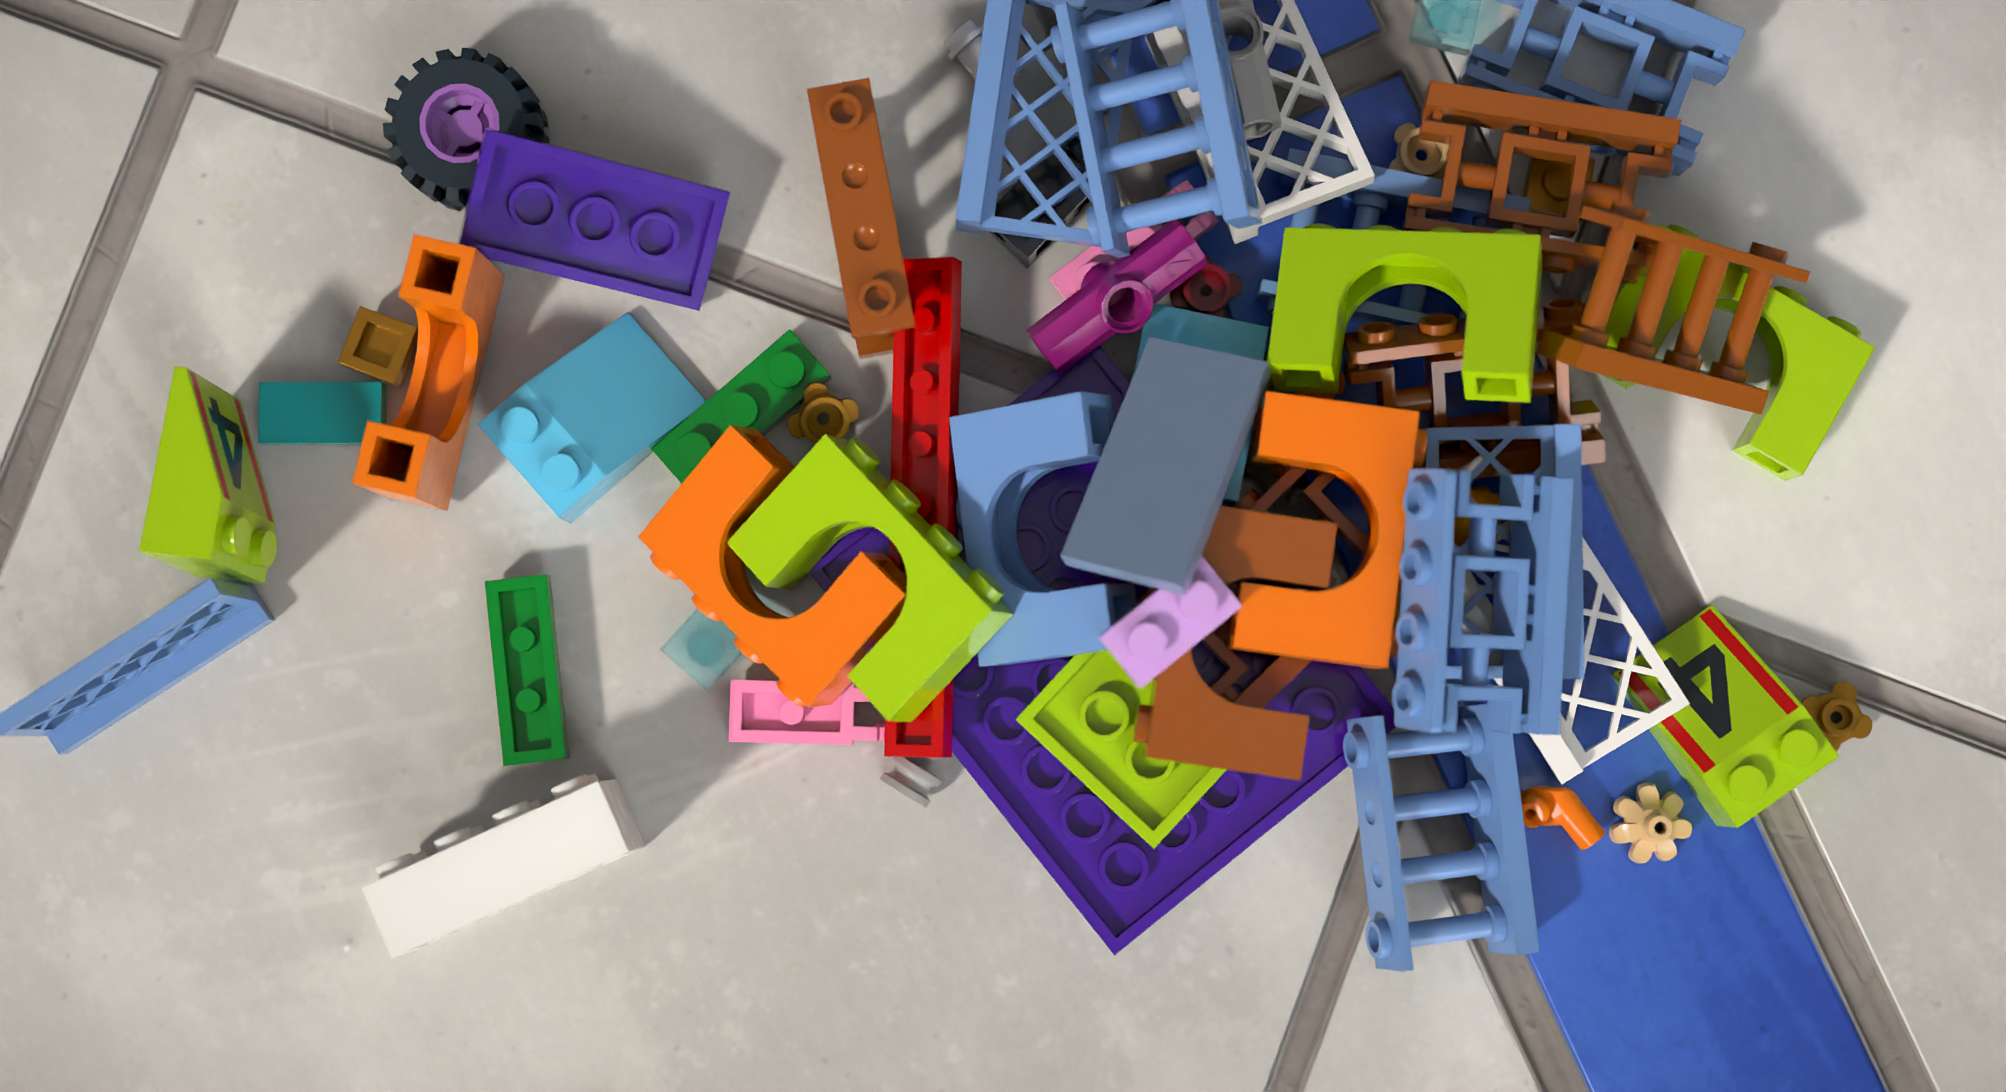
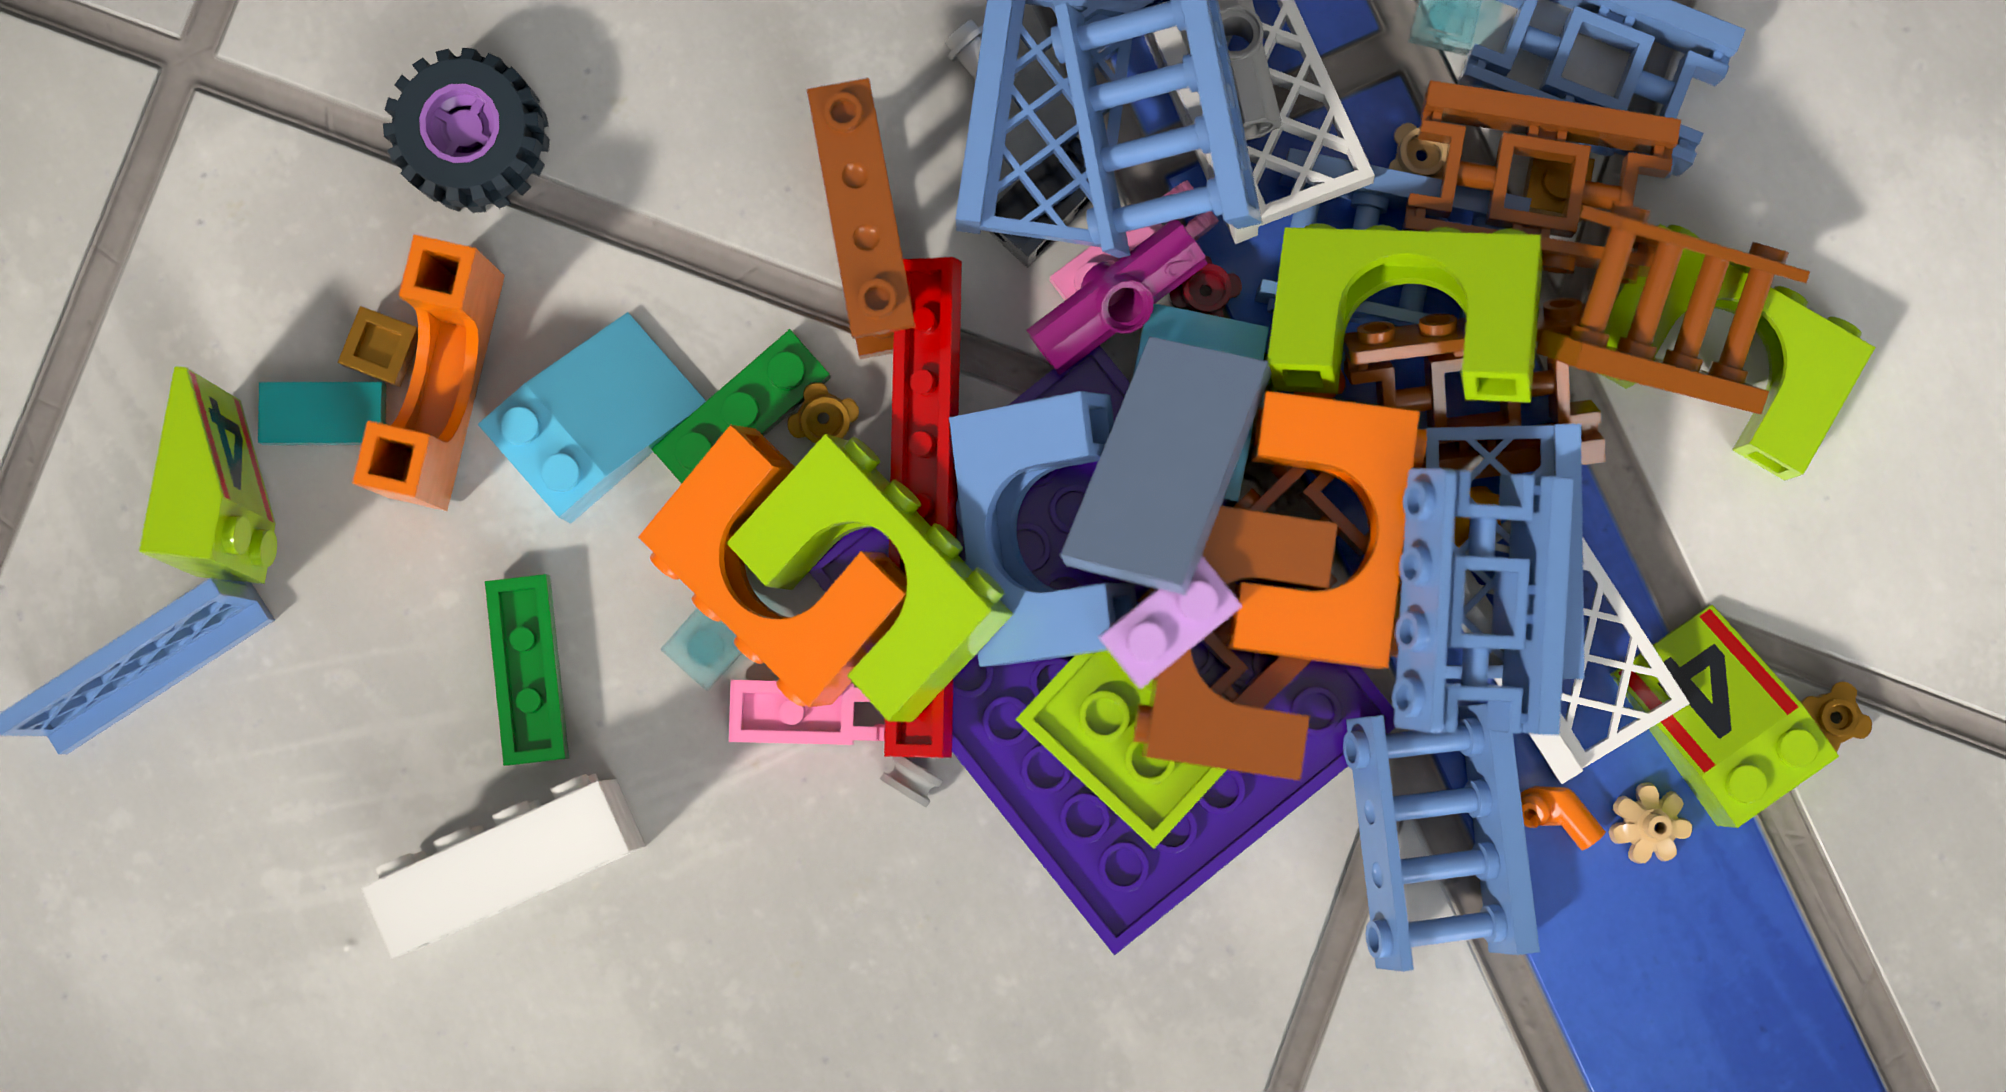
dark purple plate [457,127,730,311] -> none

